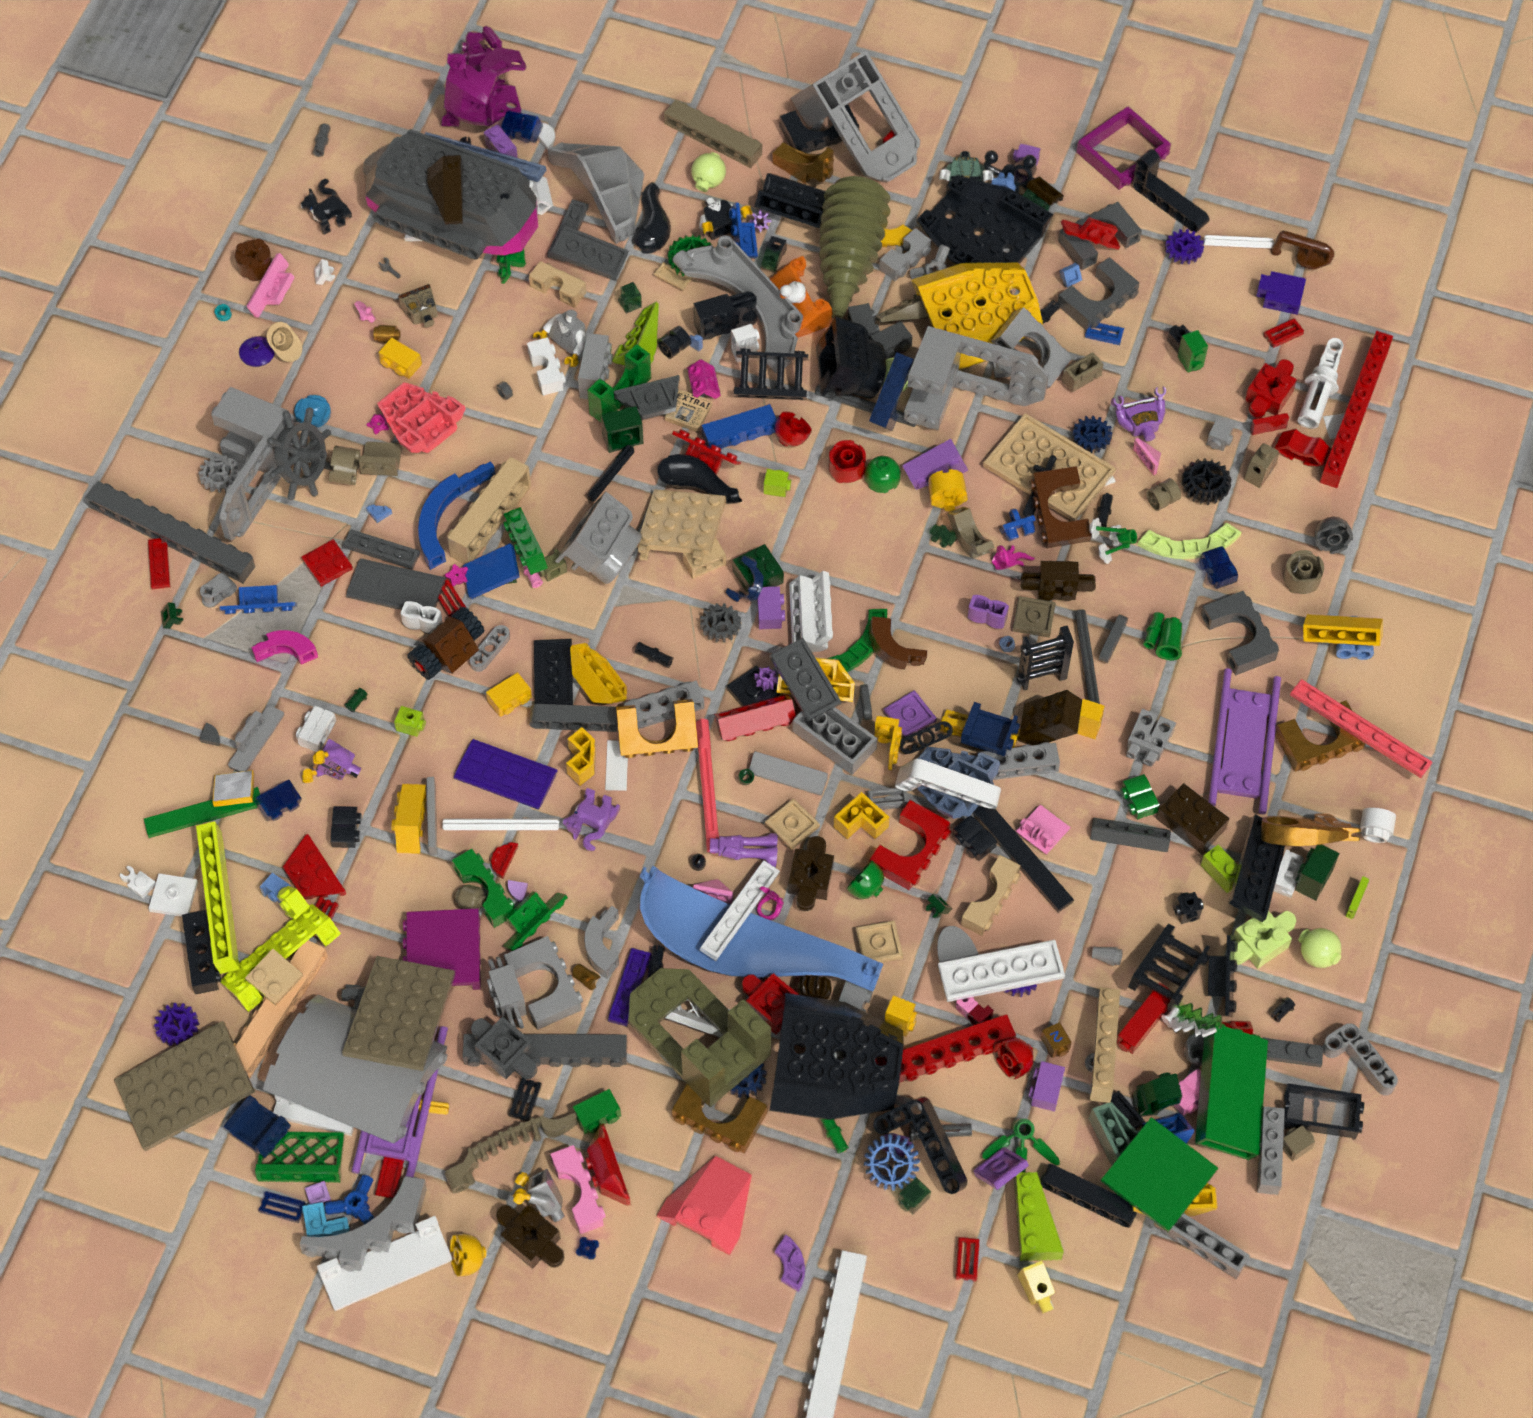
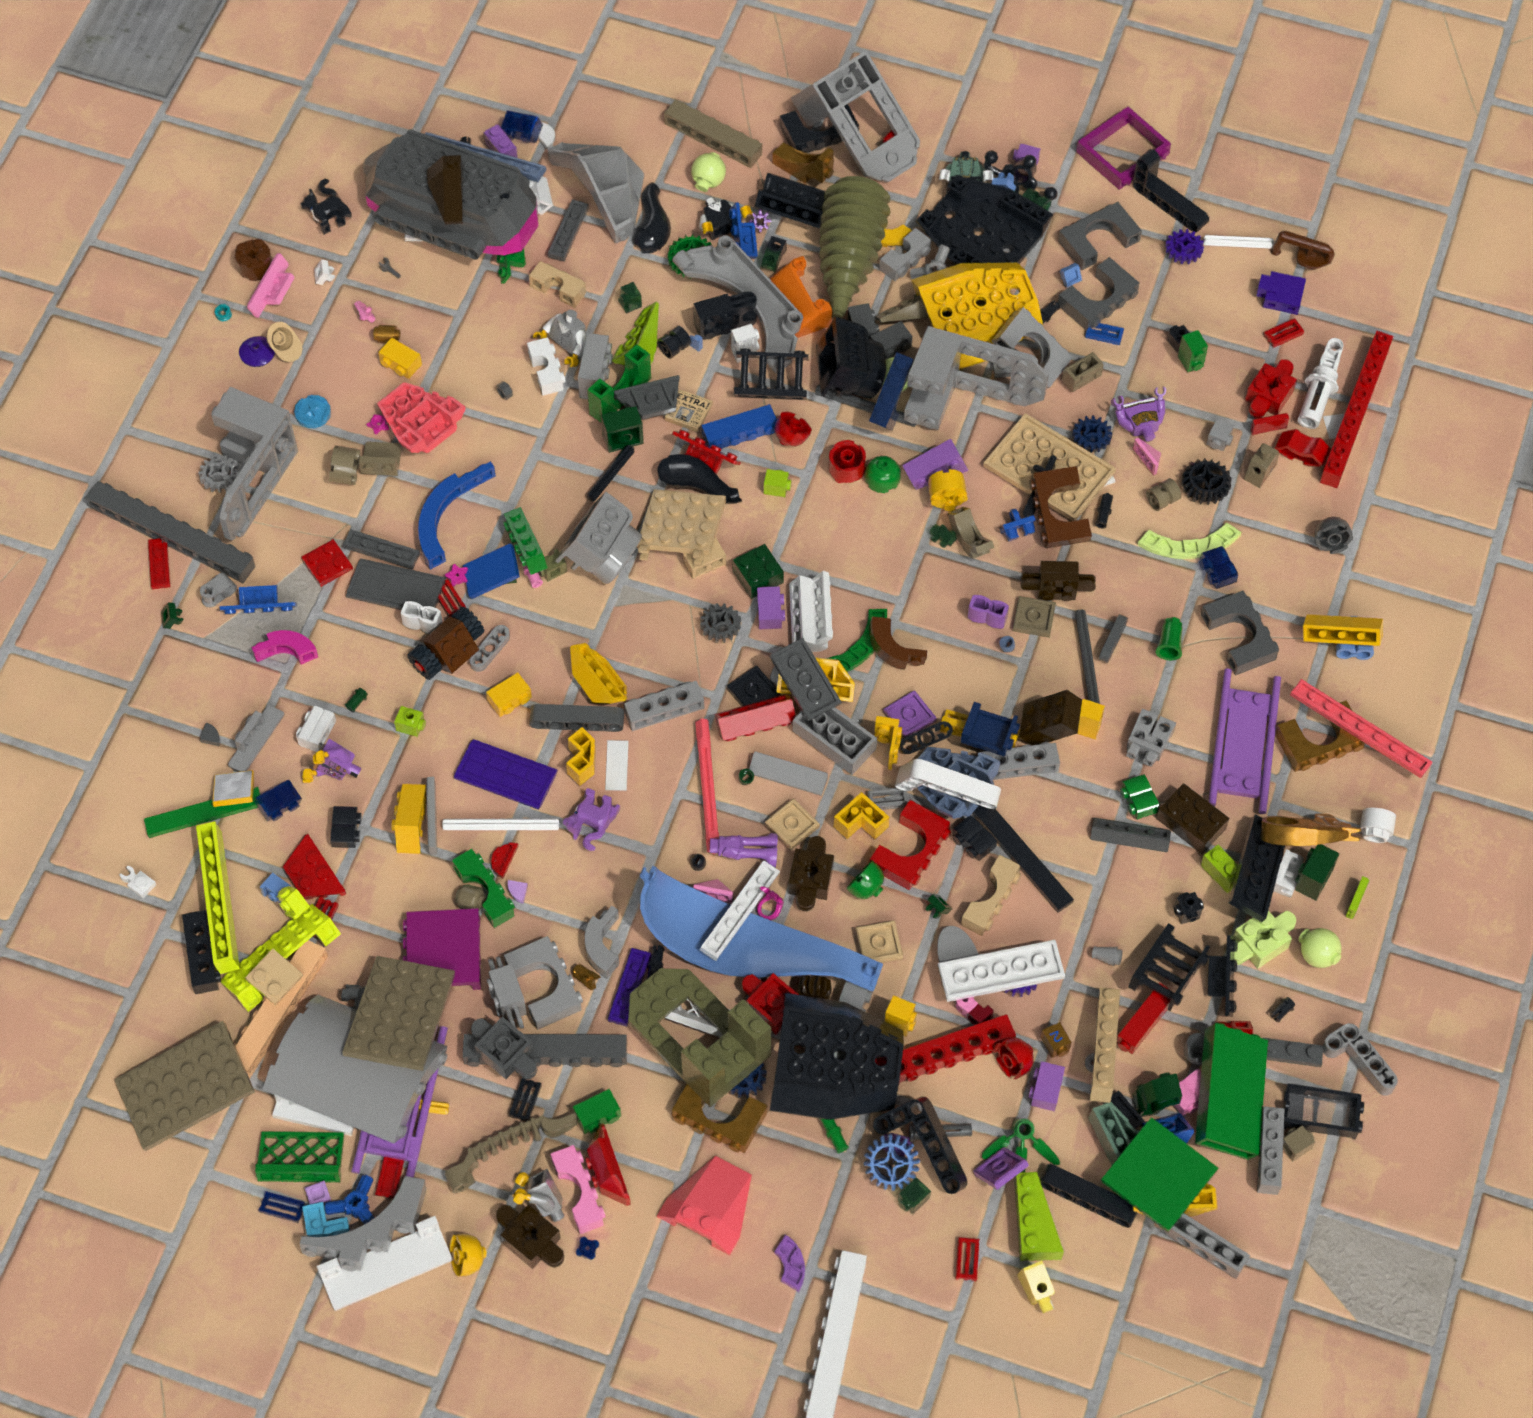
white plate [149,874,198,917] -> none
dark purple gear [154,1003,200,1046] -> none
dark blue panel [223,1095,291,1158] -> none
dark grey piece [267,407,331,501] -> none
dark grey pin [313,123,331,157] -> none
medium blue tile [366,505,392,523] -> none
dark tan torso [398,284,438,327] -> none
magenta piece [441,26,526,127] -> none
tan brick [447,457,531,564] -> none
green bracket [503,891,568,951] -> none
black tile [534,639,573,705] -> none
dark grey tile [550,224,629,281] -> none
arch [615,699,698,758] -> none
black pin [635,642,674,668] -> none
tan tile [654,262,693,290] -> none
dark pink bracket [687,359,721,399] -> none
dark blue helmet [726,555,763,602] -> none
medium lavender gear [755,666,778,691] -> none
white animal [780,281,806,303] -> none
dark grey tile [859,684,872,720] -> none
dark pink piece [992,545,1035,570] -> none
black fence [1016,626,1074,691] -> none
bright pink hinge [1016,805,1071,855] -> none
dark brown tile [1026,176,1064,206] -> none
red bracket [1060,217,1121,250] -> none
plant [1089,518,1137,564] -> none
green pin [1143,612,1165,649] -> none
piece [1161,1003,1222,1037] -> none
dark tan brick [1283,550,1324,594] -> none

